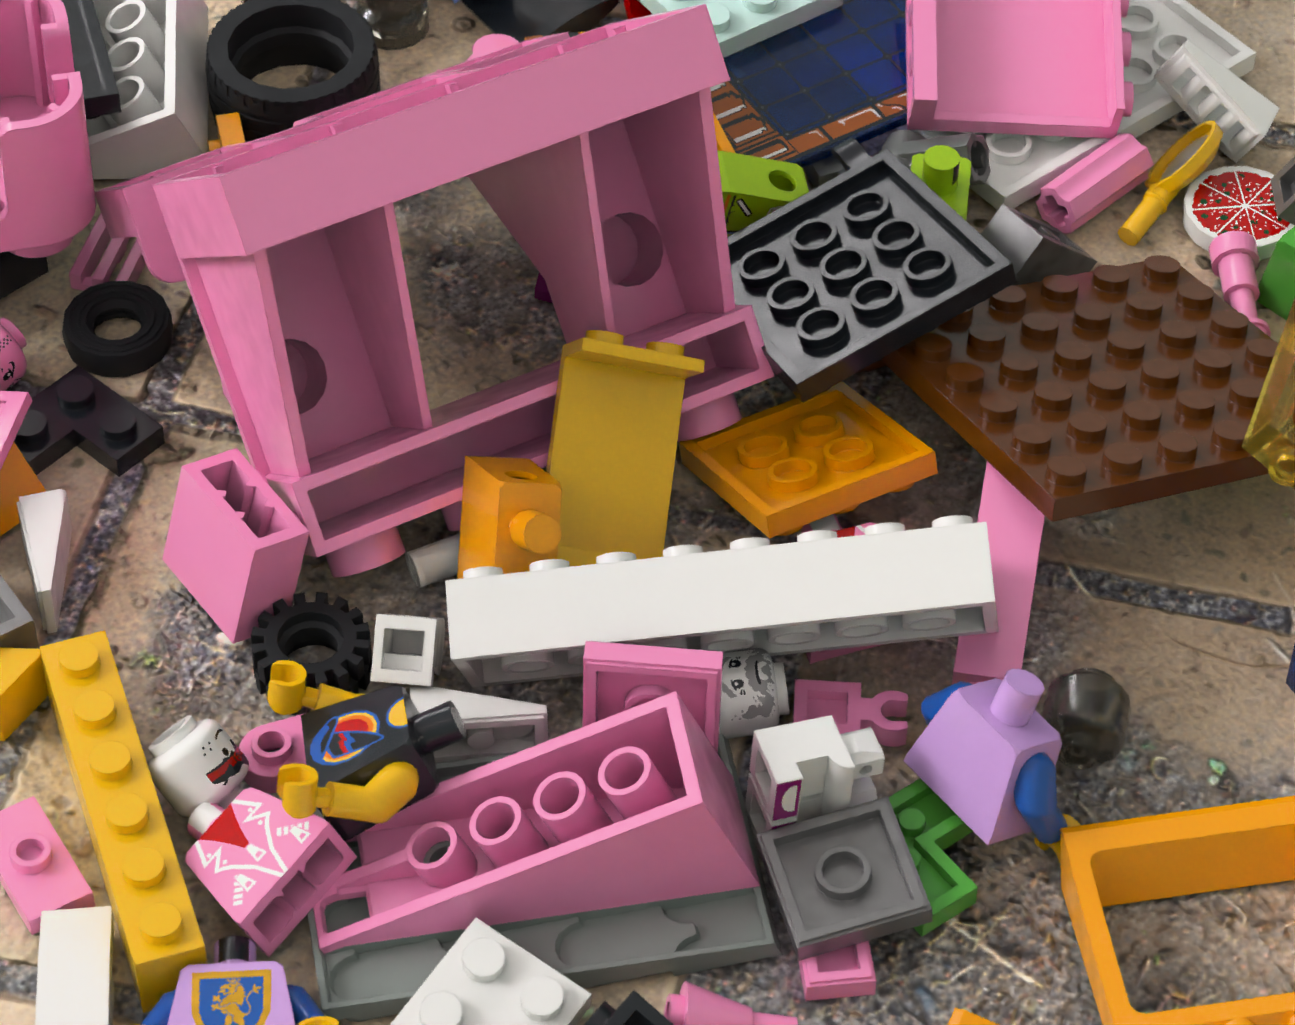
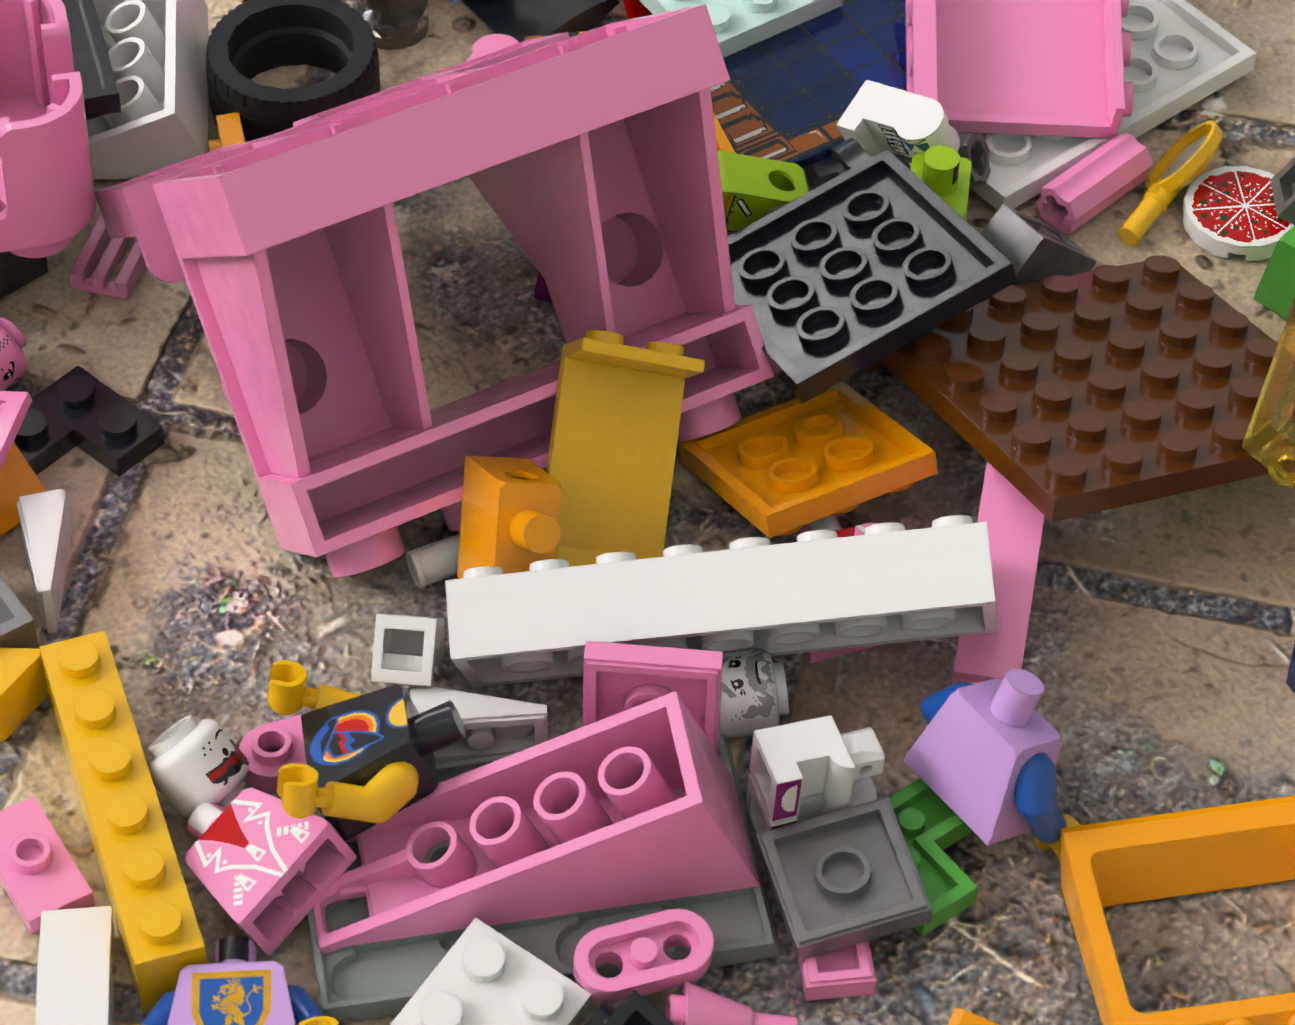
black tyre [62,281,173,377] -> none
bright pink brick [162,448,310,644] -> none
black tyre [251,592,372,716] -> none
bright pink plate [793,679,908,747] -> none
clear smoke head [1041,668,1131,770] -> none
white slope [1154,40,1279,163] -> none
bright pink piece [1209,231,1271,337] -> none
none -> bright pink plate [573,909,714,1004]
none -> white leg [836,80,960,157]

